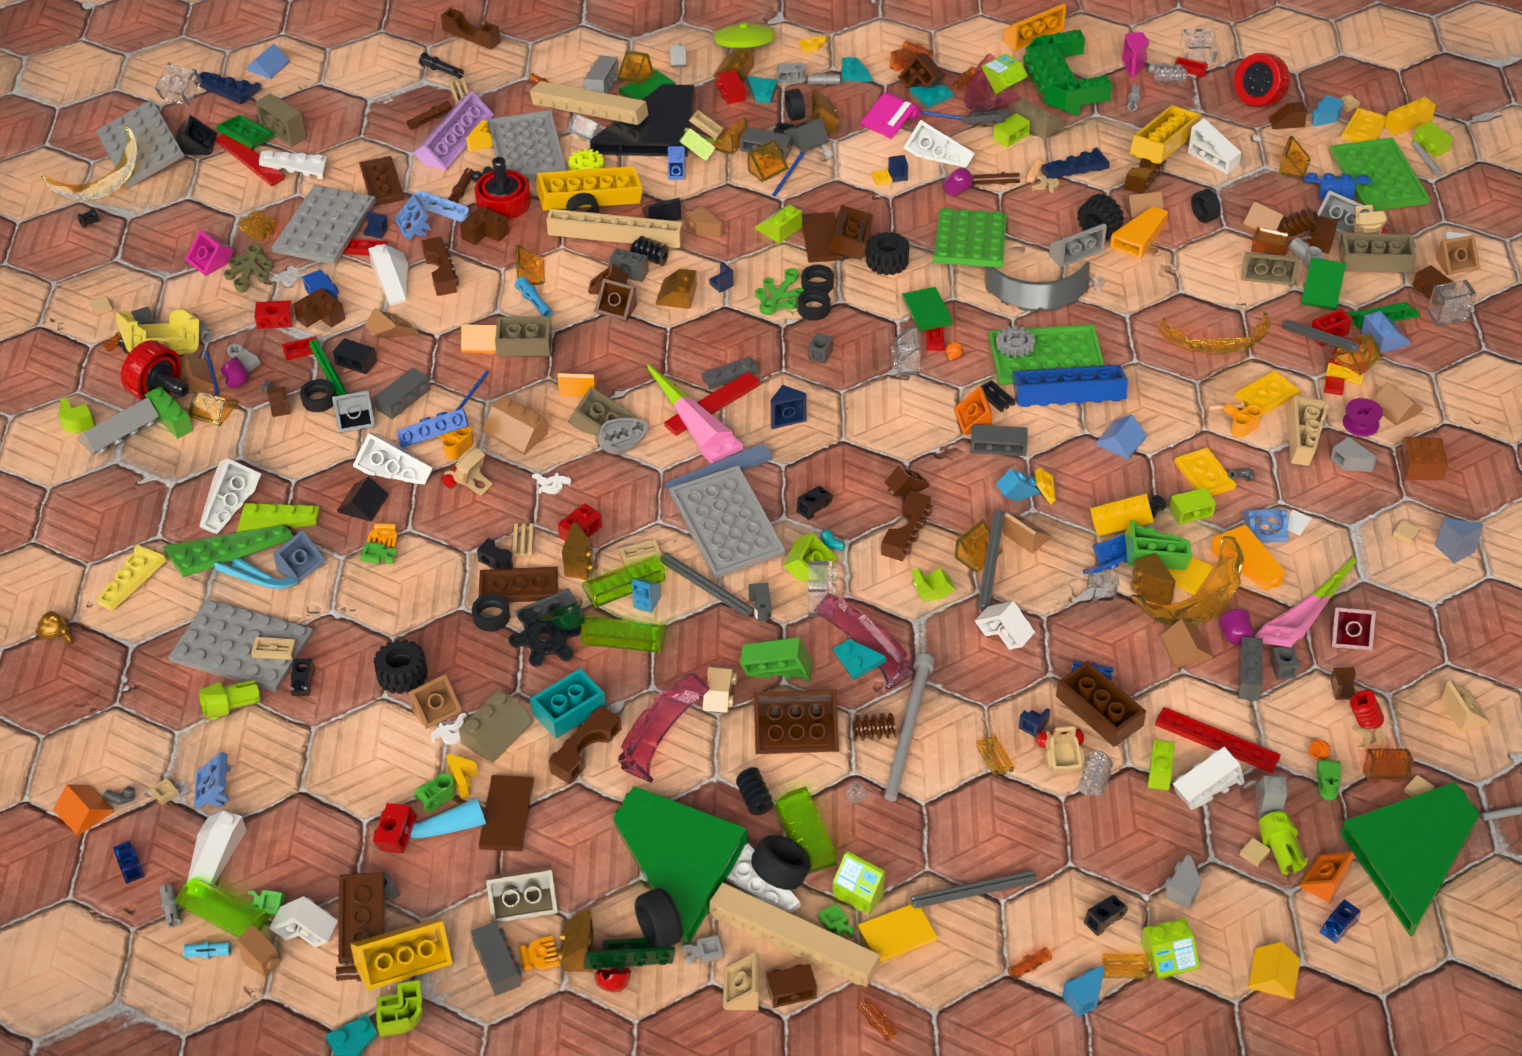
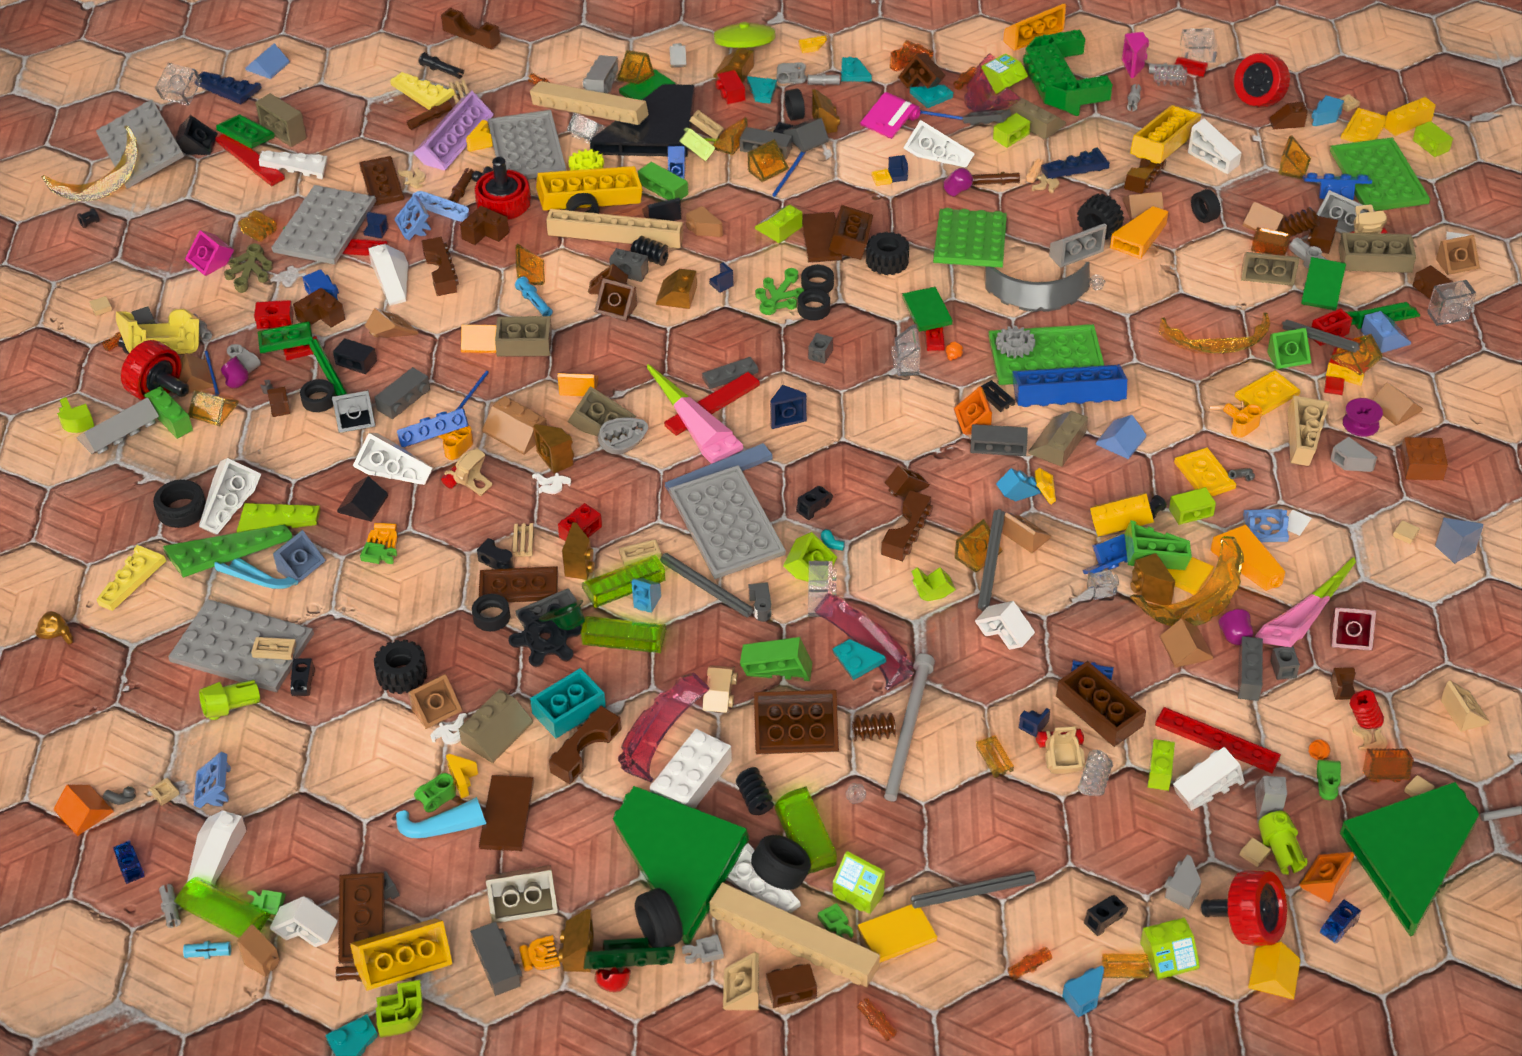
red brick [373,803,417,854] -> none
light grey bar [1412,141,1442,176] -> none
none -> black tyre [153,479,206,528]
none -> green tile [258,321,313,354]
none -> light yellow wing [390,72,455,110]
none -> tan piece [397,167,426,189]
none -> pearl gold slope [533,424,574,474]
none -> bright green brick [638,162,688,200]
none -> white brick [650,729,732,809]
none -> dark tan slope [1029,411,1088,467]
none -> red wheel [1201,870,1287,946]
none -> bright green slope [1267,328,1311,369]

